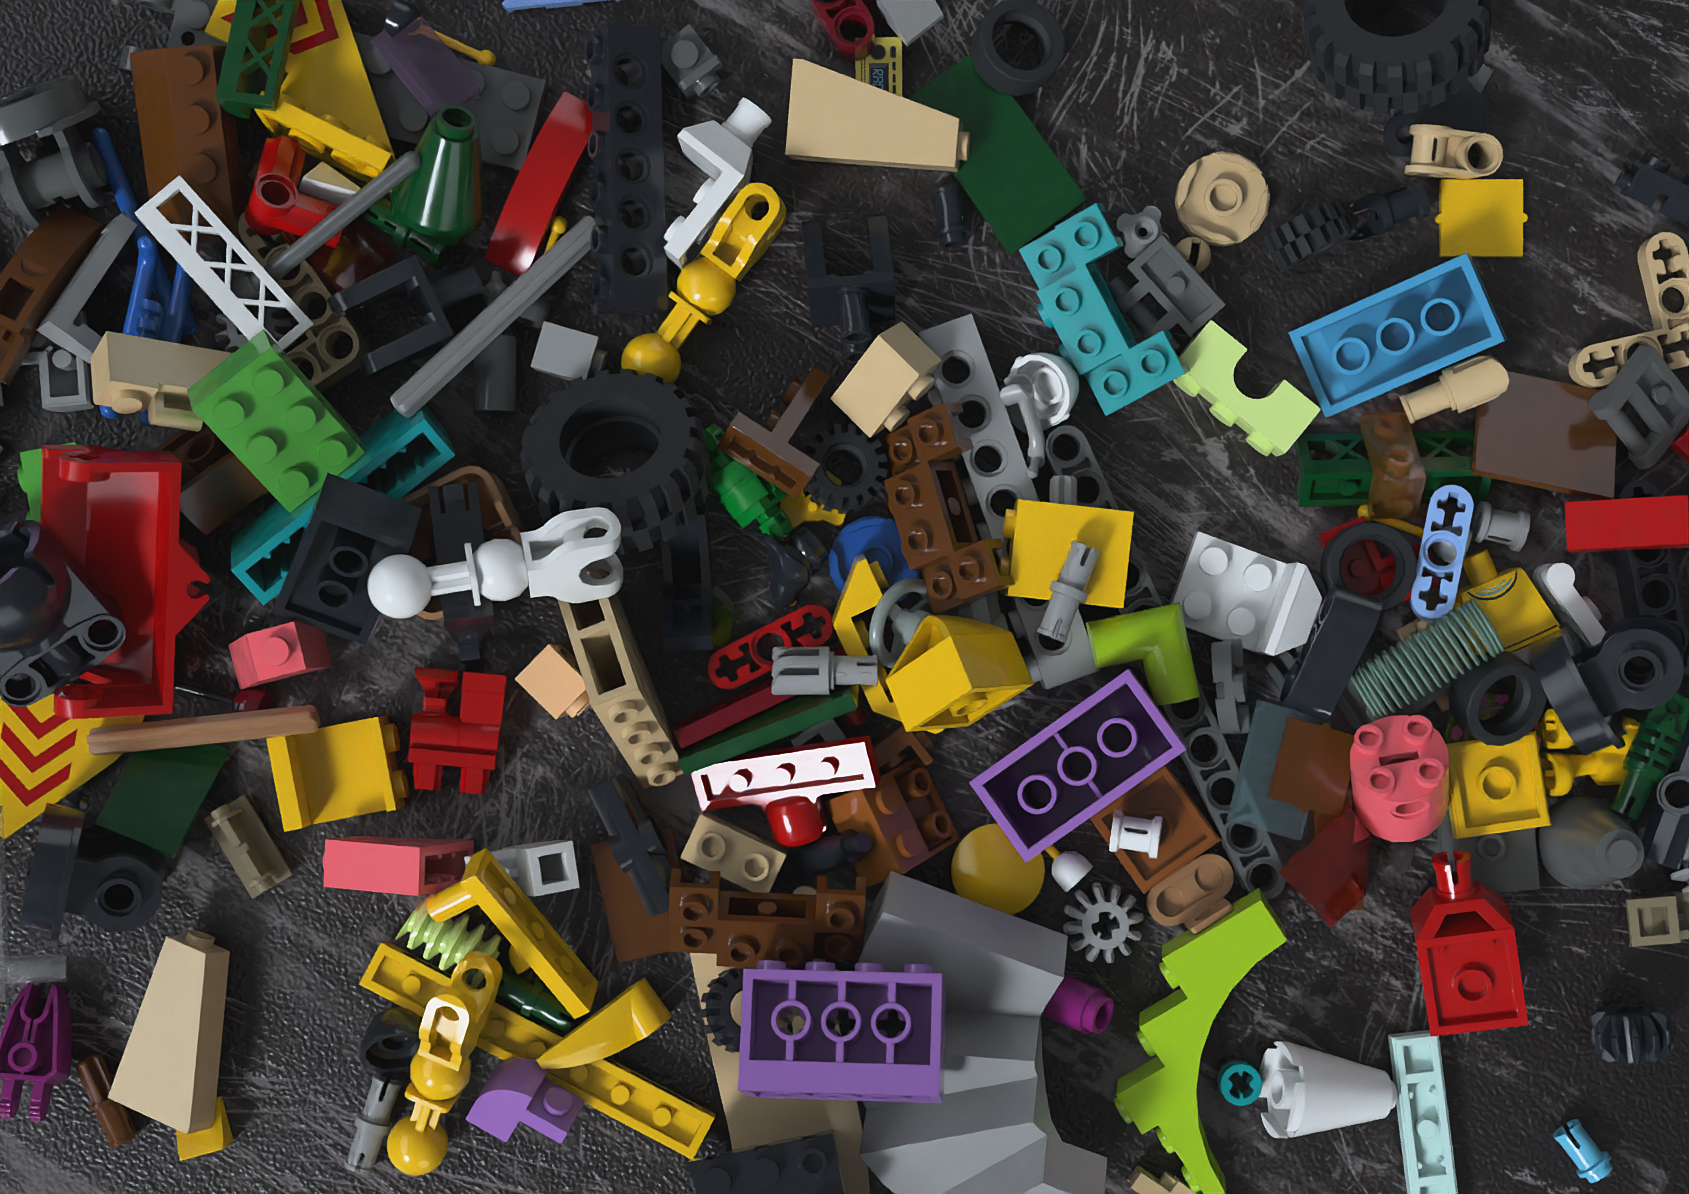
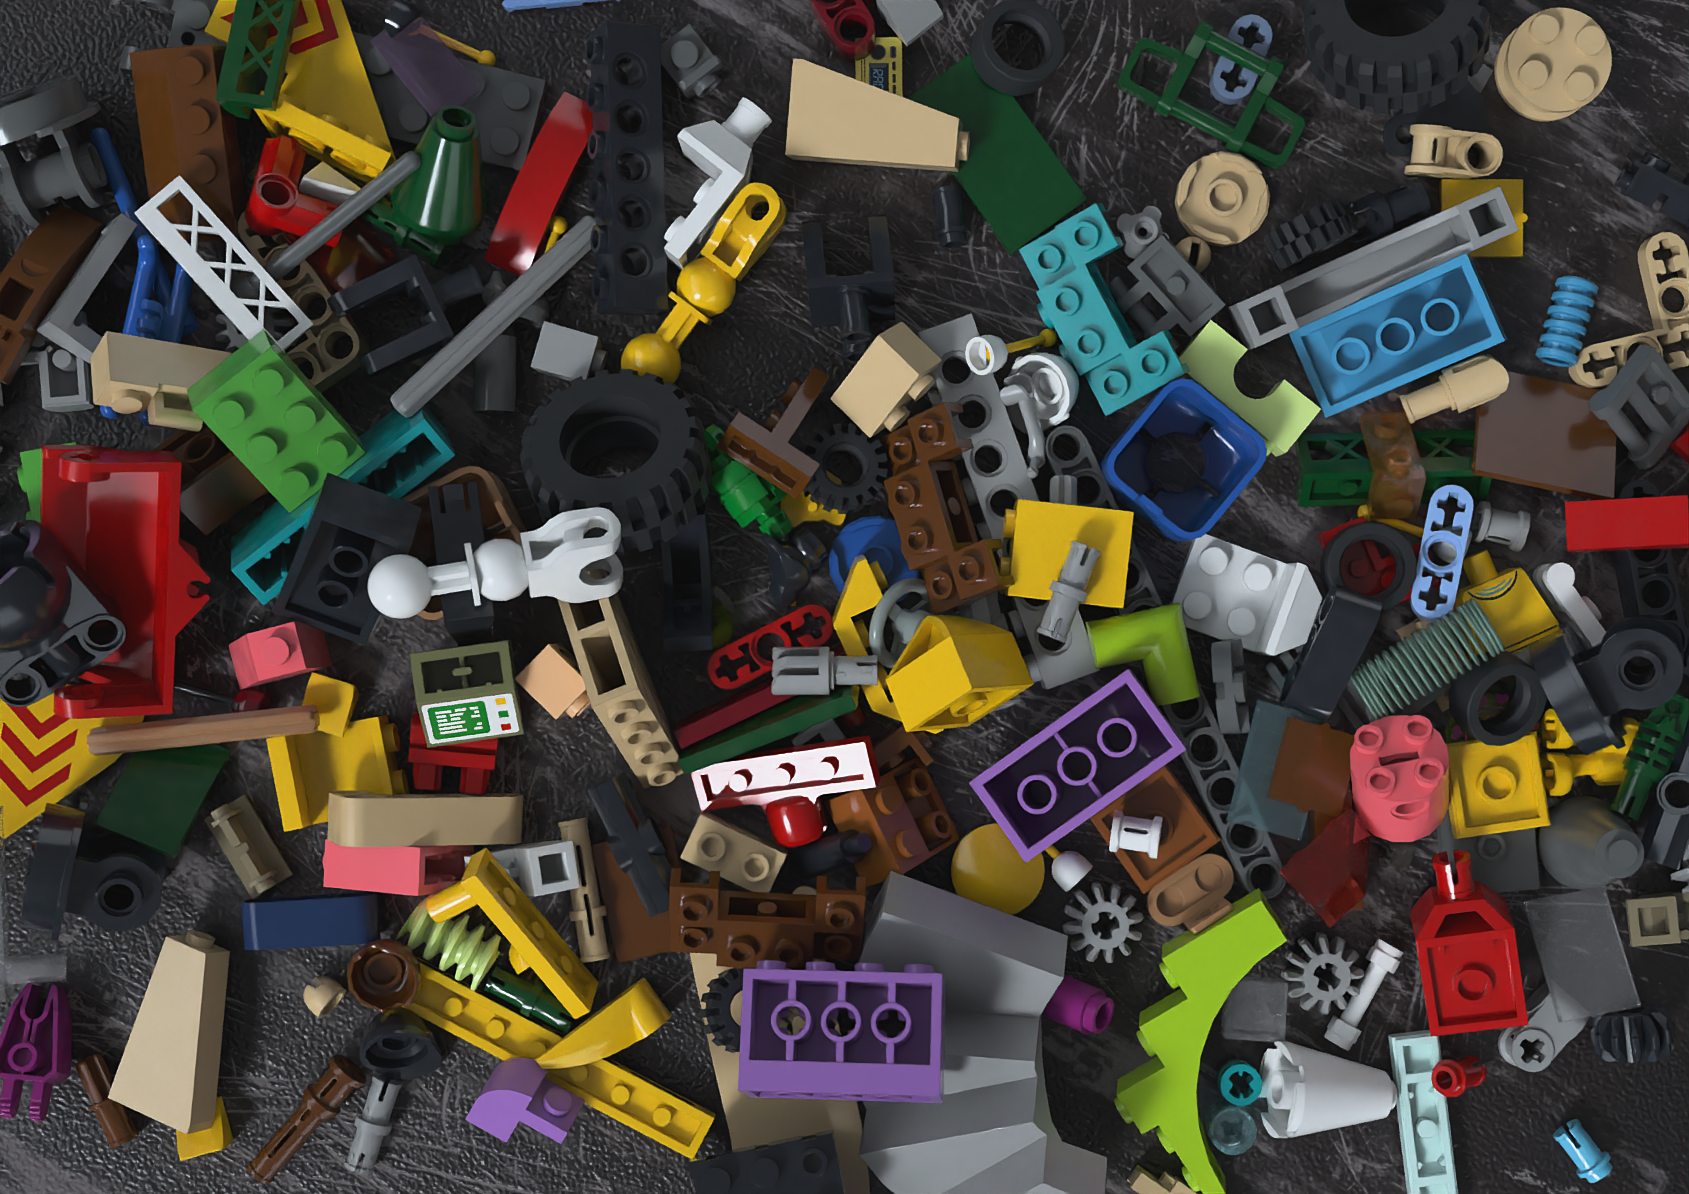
yellow piece [387,951,502,1176] -> none
none -> dark blue beam [241,892,381,950]
none -> reddish brown pin [247,1054,367,1185]
none -> yellow slope [302,672,360,738]
none -> tan hinge [303,976,346,1019]
none -> tan beam [327,791,523,847]
none -> reddish brown hair [347,939,421,1013]
none -> olive slope [410,639,524,748]
none -> tan pin [558,818,610,963]
none -> white hinge [965,329,1057,375]
none -> blue piece [1099,379,1267,542]
none -> dark green bar [1117,19,1305,169]
none -> clear light blue wheel [1204,1100,1257,1155]
none -> sand blue beam [1209,14,1273,105]
none -> clear piece [1221,976,1288,1042]
none -> light grey arch [1227,186,1519,350]
none -> light grey gear [1281,932,1364,1015]
none -> white bar [1324,938,1403,1051]
none -> red pin [1431,1056,1487,1097]
none -> tan wheel [1494,7,1612,122]
none -> light grey piece [1498,981,1589,1072]
none -> clear piece [1523,887,1641,1023]
none -> dark azure piece [1535,276,1599,367]

